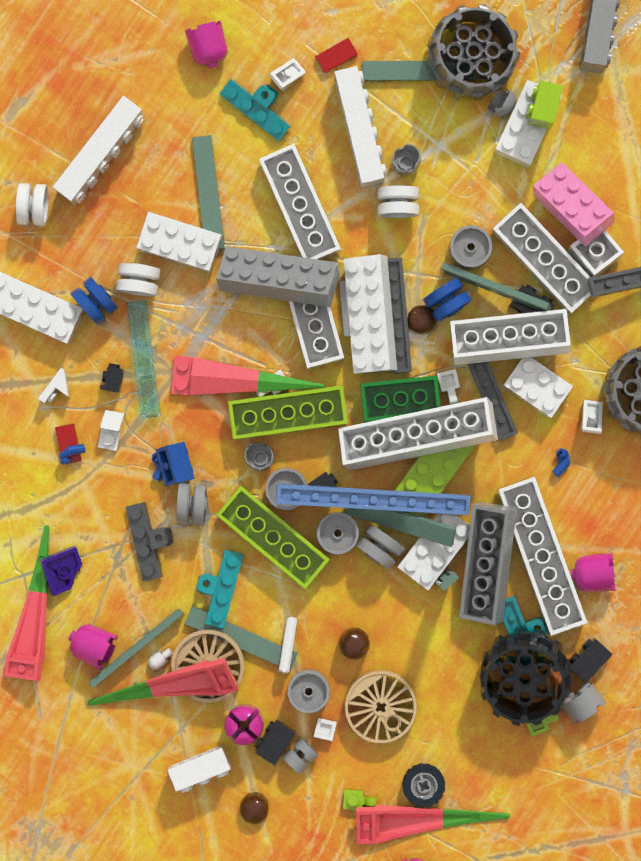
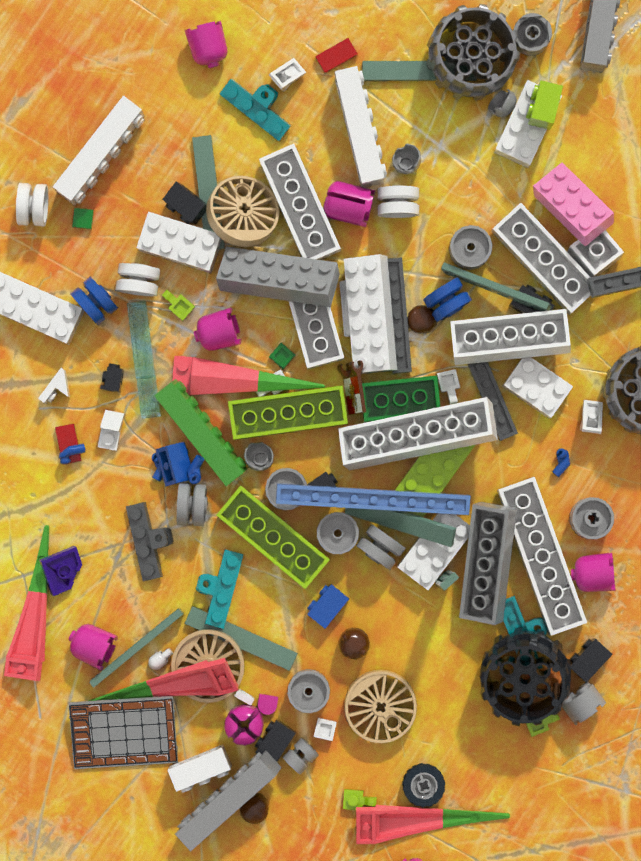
white axle [279,617,297,674] -> none
none -> piece [68,696,178,769]
none -> green tile [72,208,94,230]
none -> bright green brick [154,379,247,486]
none -> black brick [162,181,207,224]
none -> lime plate [162,290,195,321]
none -> light grey brick [175,750,282,852]
none -> blue arm [187,455,205,484]
none -> dark pink cylinder [194,308,242,351]
none -> tan piece [206,176,279,247]
none -> white tile [234,689,255,706]
none -> dark pink tile [258,694,278,715]
none -> green tile [269,343,295,370]
none -> blue brick [307,584,349,629]
none -> dark pink cylinder [324,181,375,227]
none -> flag [337,360,366,415]
none -> light grey brick [513,13,552,56]
none -> light grey wheel [569,497,614,539]

